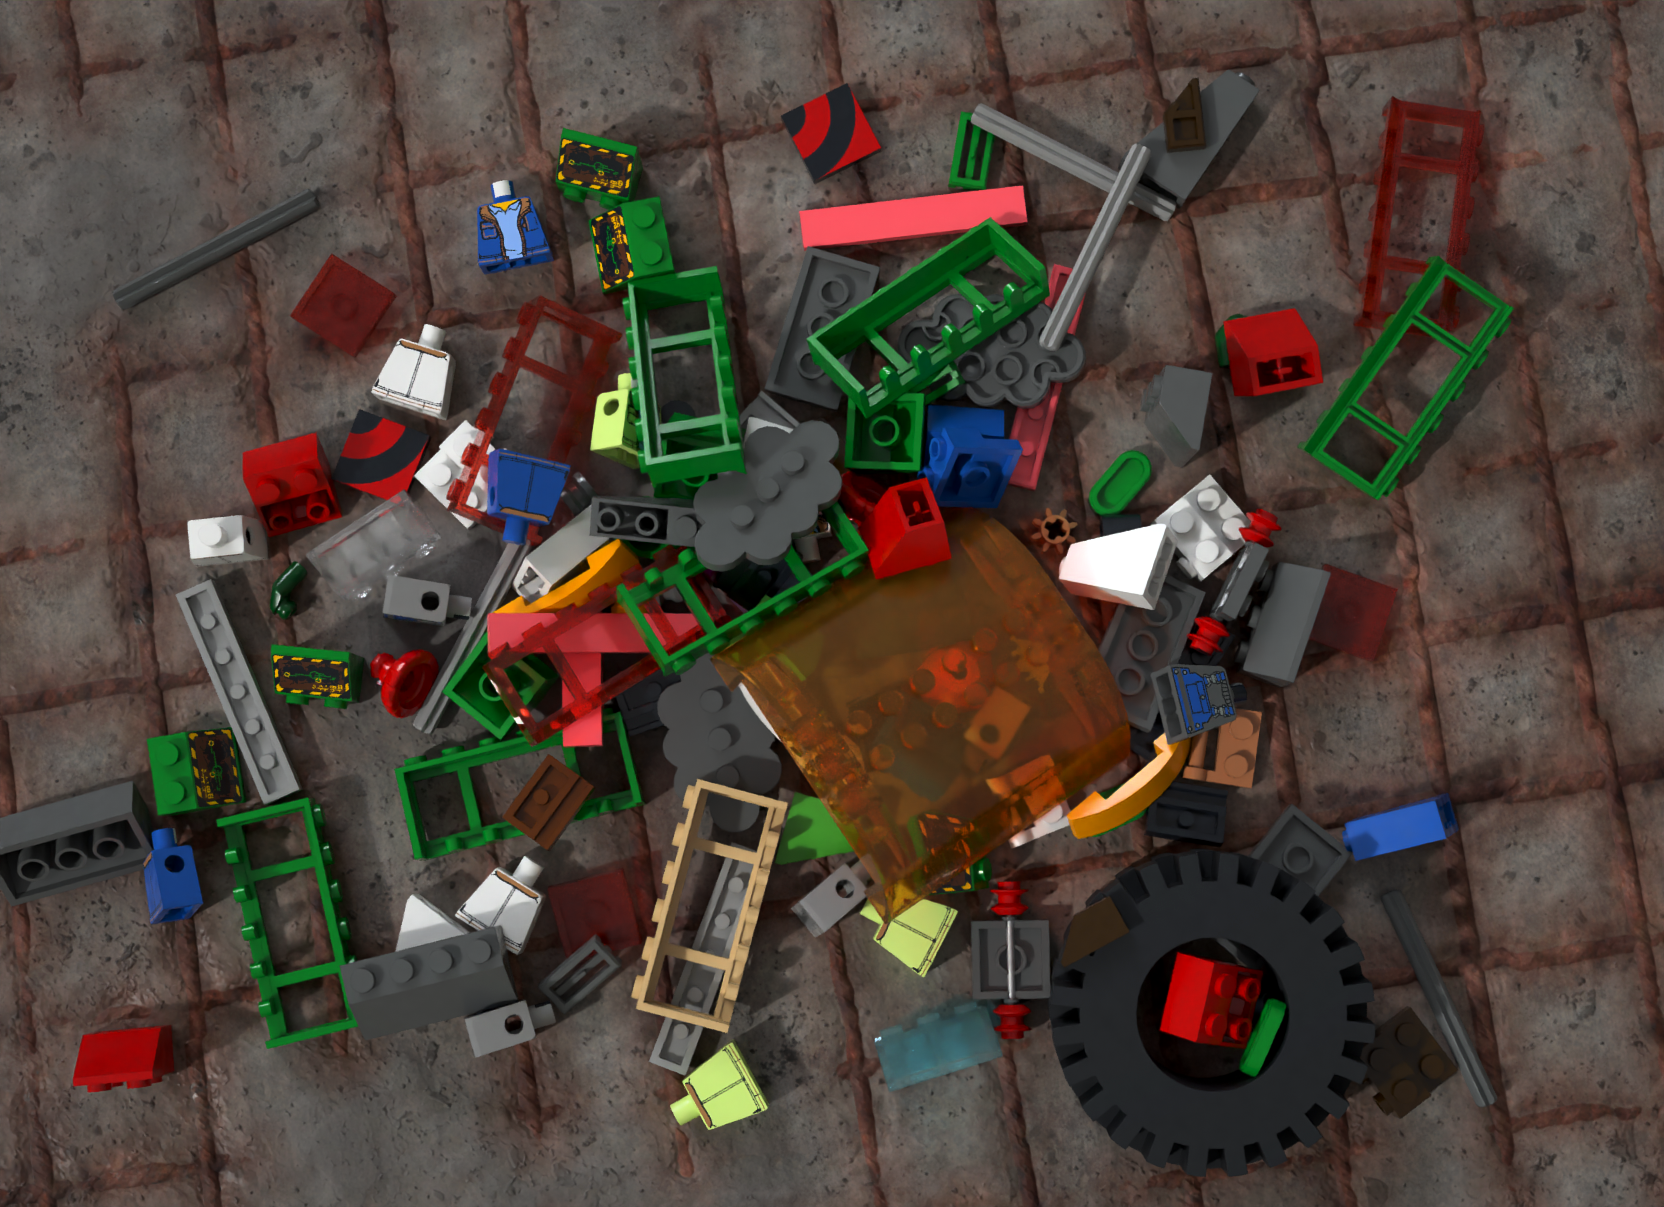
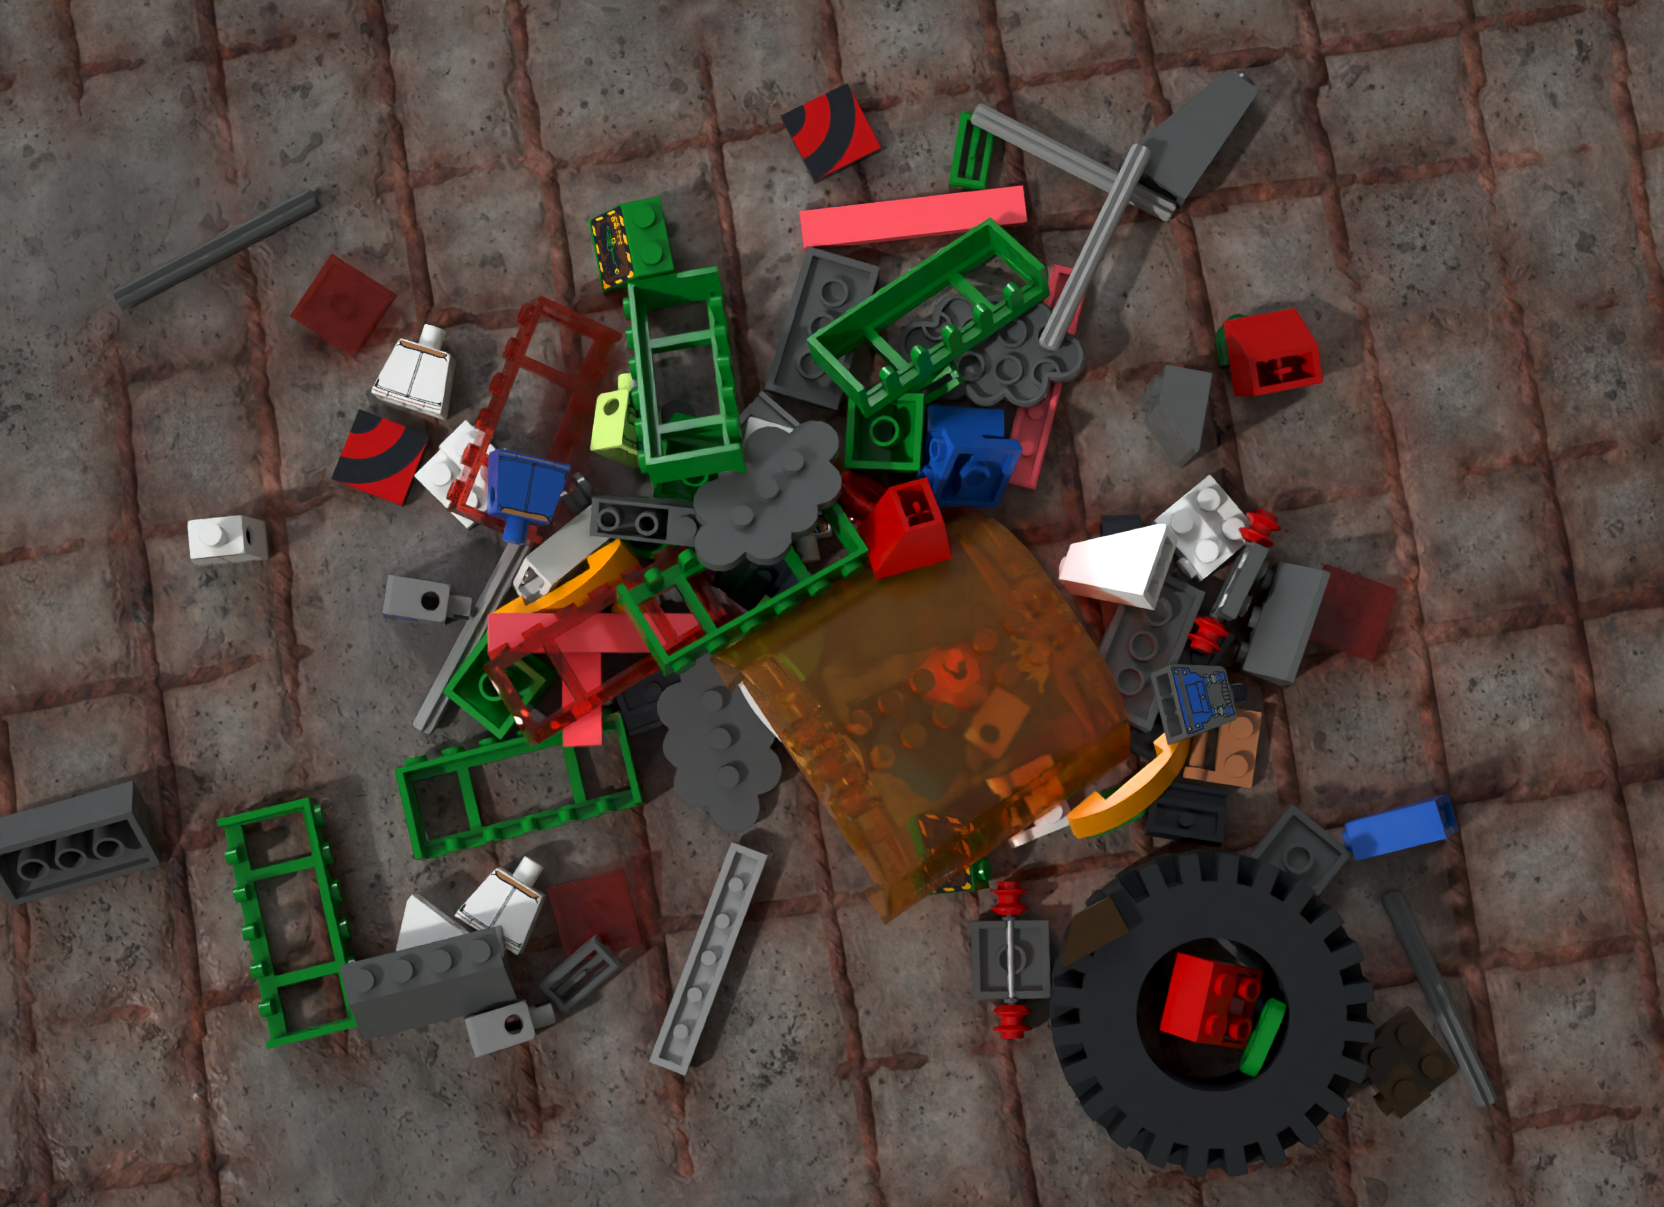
red slope [73,1025,174,1092] -> none
blue torso [143,828,203,925] -> none
slope [147,727,246,816] -> none
light grey plate [176,579,303,805] -> none
red slope [243,432,342,537] -> none
dark green arm [269,561,308,620] -> none
slope [271,644,365,709] -> none
clear slope [306,490,442,601] -> none
red hair [370,649,439,719] -> none
torso [477,180,554,275] -> none
reddish brown plate [502,754,596,852] -> none
slope [555,128,643,210] -> none
tan window [631,779,788,1033] -> none
yellowish green torso [670,1039,769,1130] -> none
bright green slope [775,792,869,865] -> none
light grey torso [791,856,879,938] -> none
yellowish green torso [860,890,958,977] -> none
clear light blue slope [874,1001,1003,1092] -> none
medium nougat gear [1030,508,1078,555] -> none
green tile [1088,450,1152,517] -> none
dark brown tile [1163,77,1206,153] -> none
green window [1297,256,1514,500] -> none
clear red window [1353,96,1484,337] -> none

